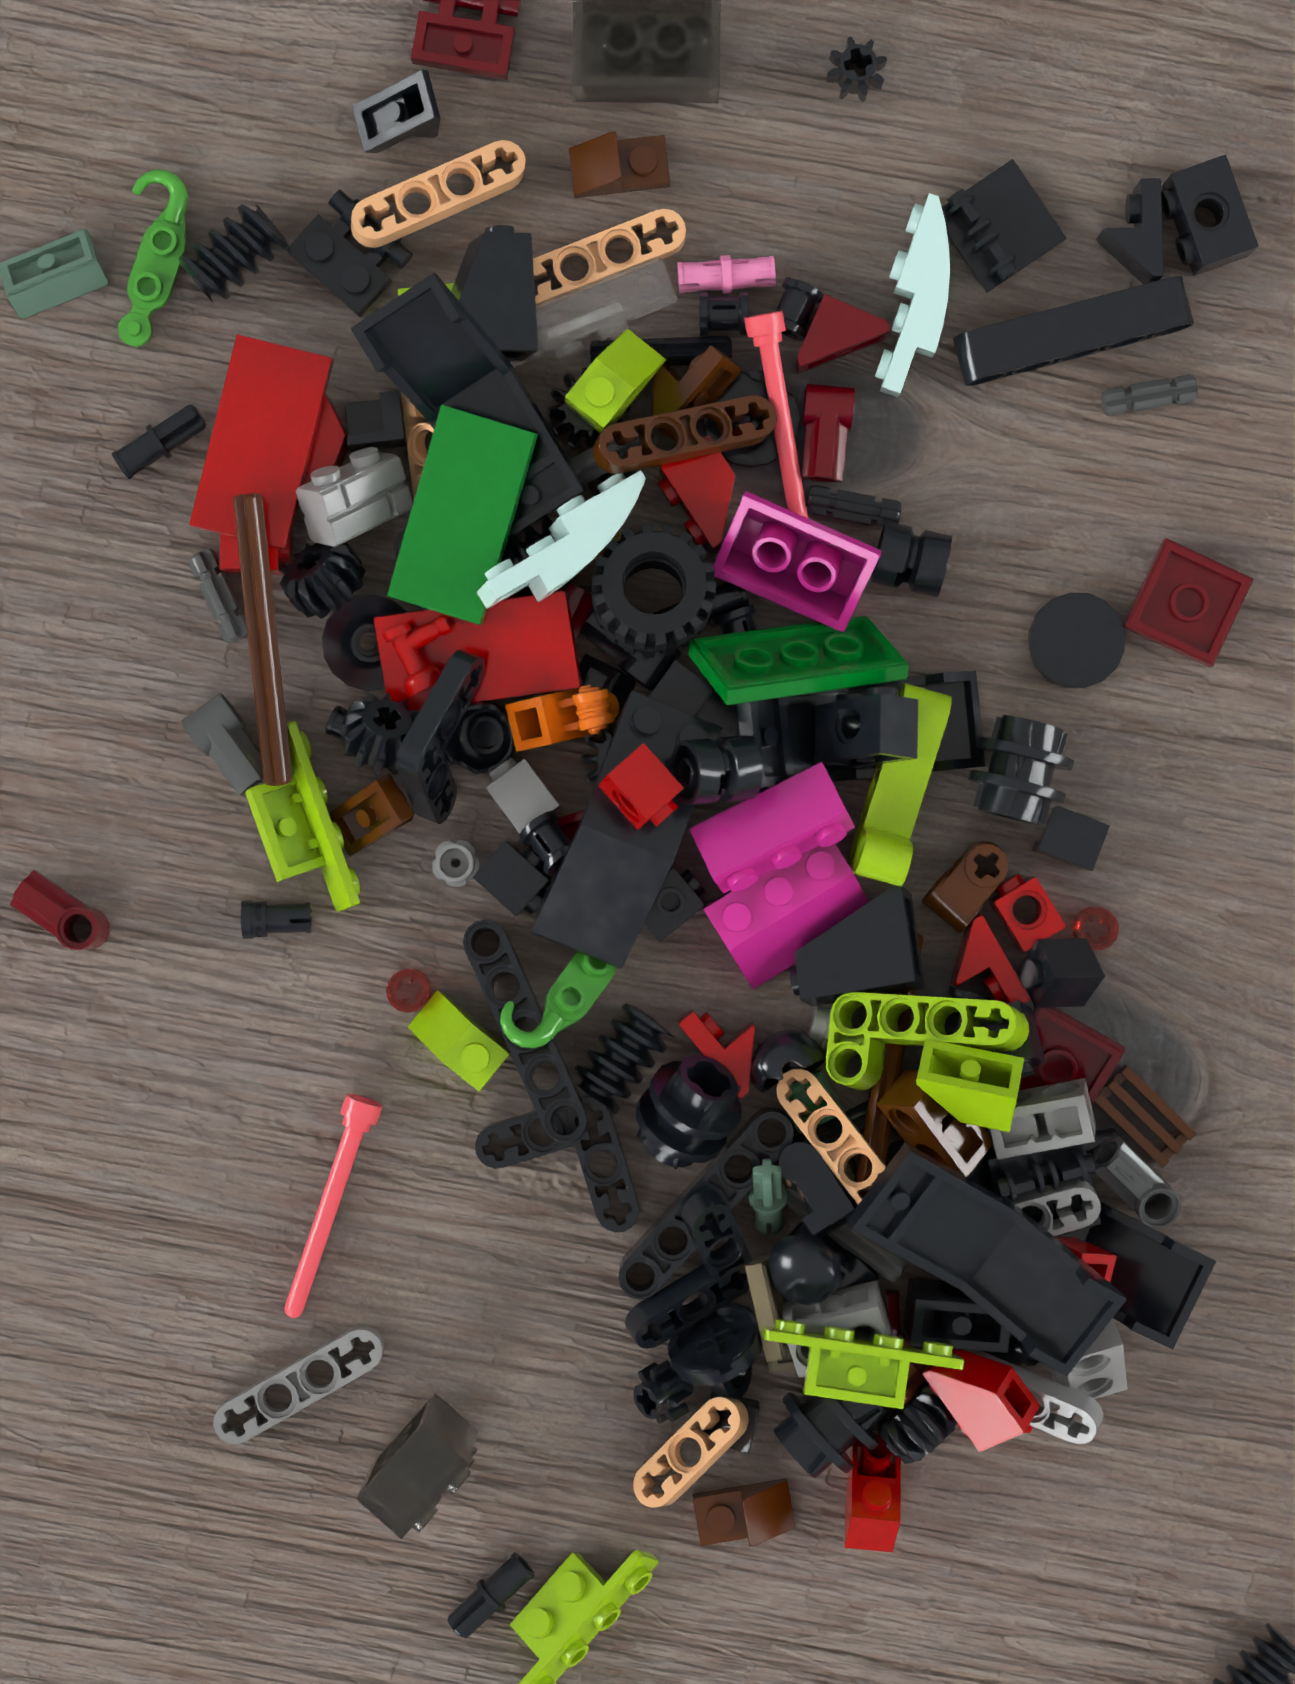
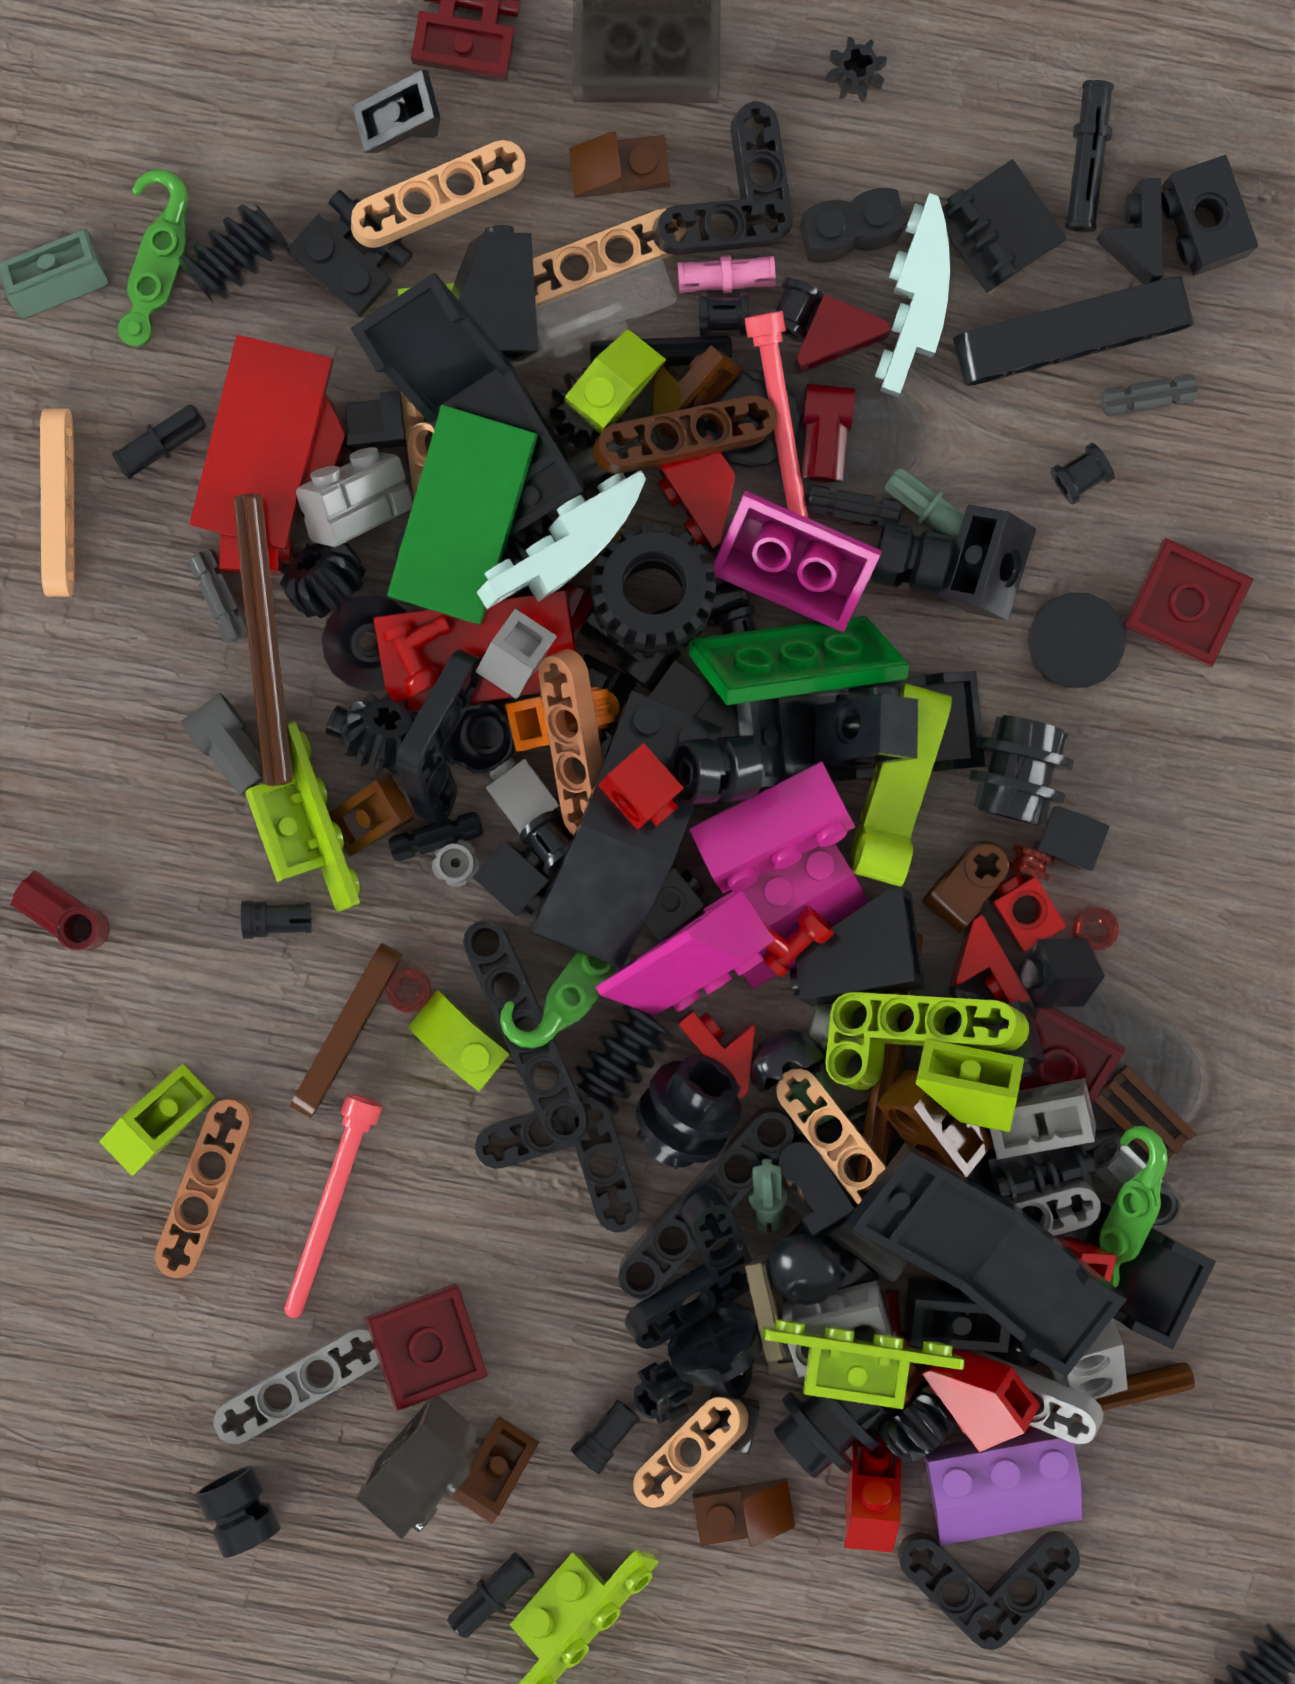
none -> light nougat beam [40,408,75,597]
none -> lime slope [99,1064,216,1177]
none -> nougat beam [154,1097,253,1278]
none -> black wheel [194,1466,281,1558]
none -> reddish brown beam [290,943,403,1118]
none -> dark red plate [365,1284,488,1411]
none -> black axle [388,811,483,861]
none -> reddish brown slope [451,1416,539,1524]
none -> light grey brick [476,609,557,699]
none -> nougat beam [538,649,603,835]
none -> black pin [571,1399,641,1474]
none -> dark pink slope [595,890,775,1015]
none -> black beam [652,101,793,255]
none -> red piece [762,905,835,977]
none -> black brick [799,188,906,263]
none -> sand green axle [885,468,964,545]
none -> black beam [898,1531,1080,1650]
none -> medium lavender slope [924,1428,1082,1546]
none -> black brick [939,504,1036,621]
none -> clear red bush [1008,844,1056,881]
none -> black bush [1050,442,1115,505]
none -> reddish brown axle [1053,1362,1195,1417]
none -> black pin [1065,80,1114,232]
none -> bright green piece [1099,1126,1168,1288]

